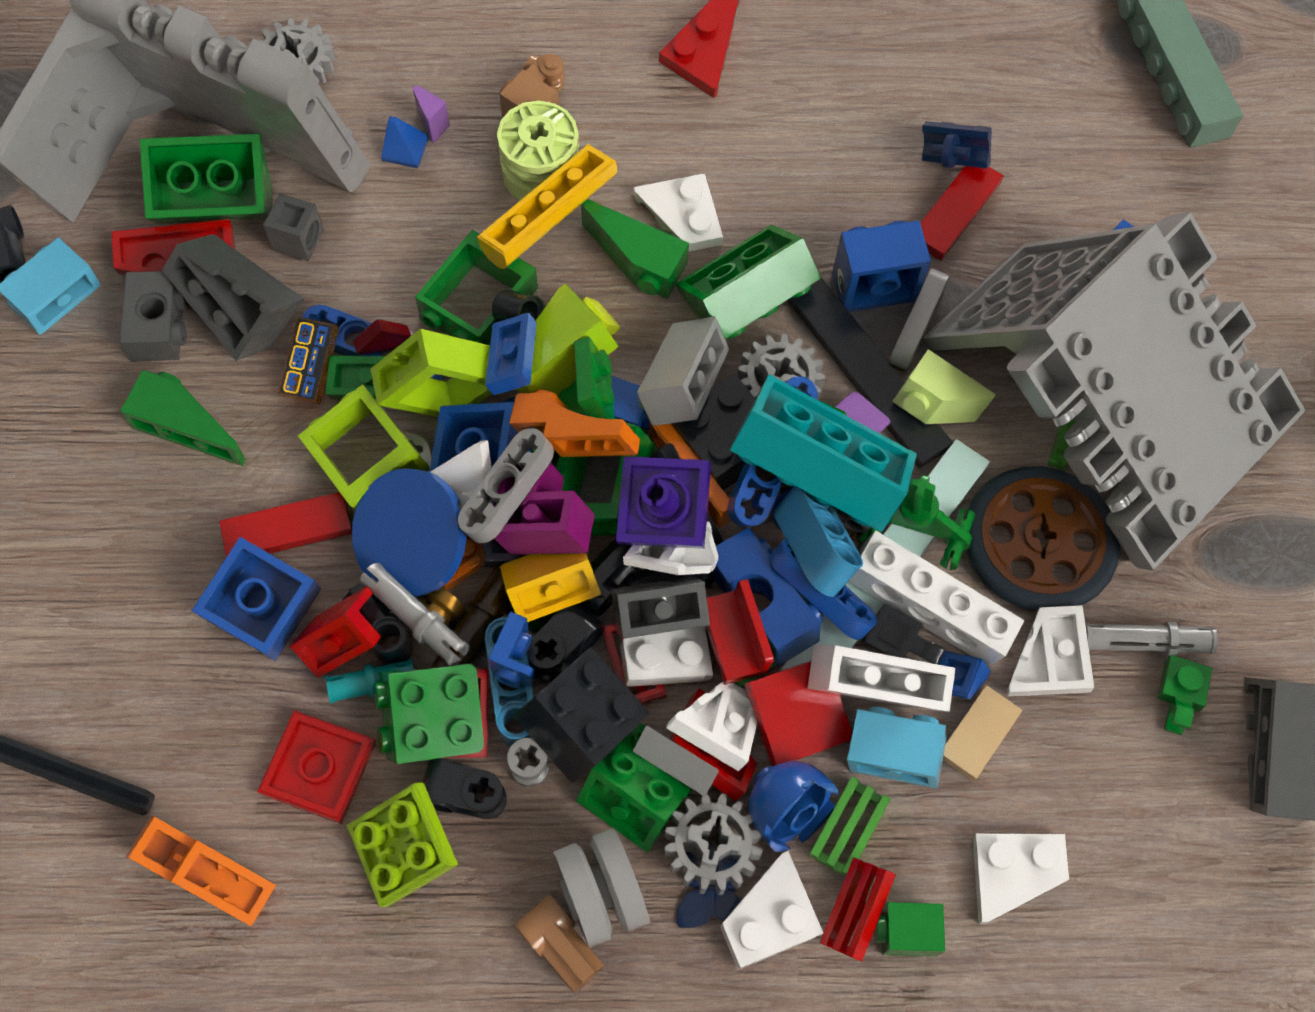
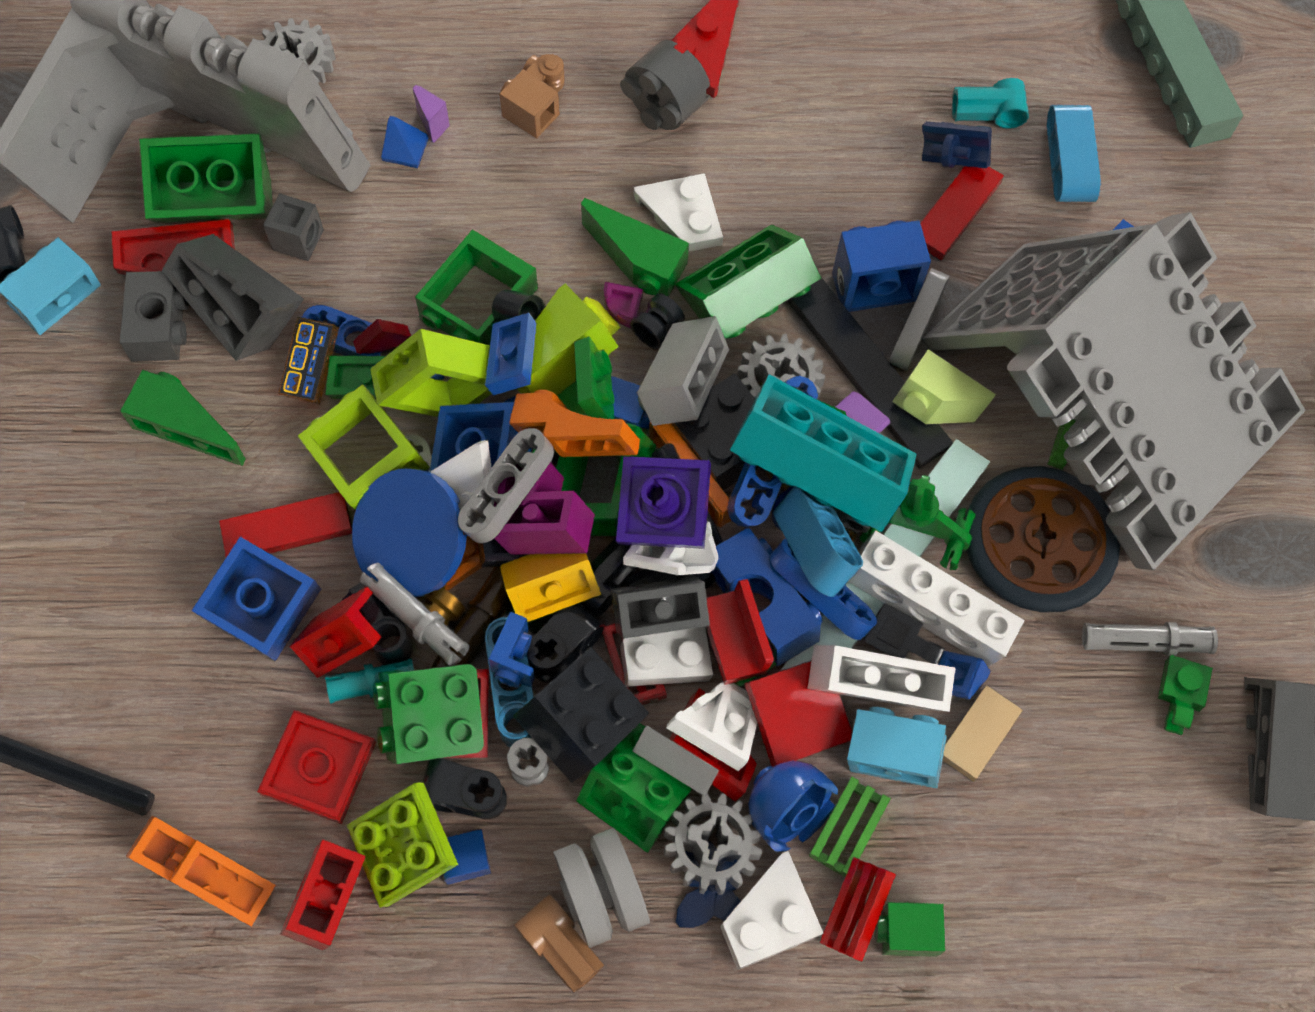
yellow brick [477,144,617,269] -> none
yellowish green wheel [497,100,579,200] -> none
white wing [972,833,1069,924] -> none
white wing [1007,605,1094,697] -> none
none -> red brick [280,840,366,951]
none -> blue slope [443,829,491,885]
none -> magenta tile [604,282,643,328]
none -> dark grey brick [620,40,710,130]
none -> black wheel [630,293,685,349]
none -> teal piece [951,78,1029,129]
none -> dark azure beam [1047,105,1101,202]

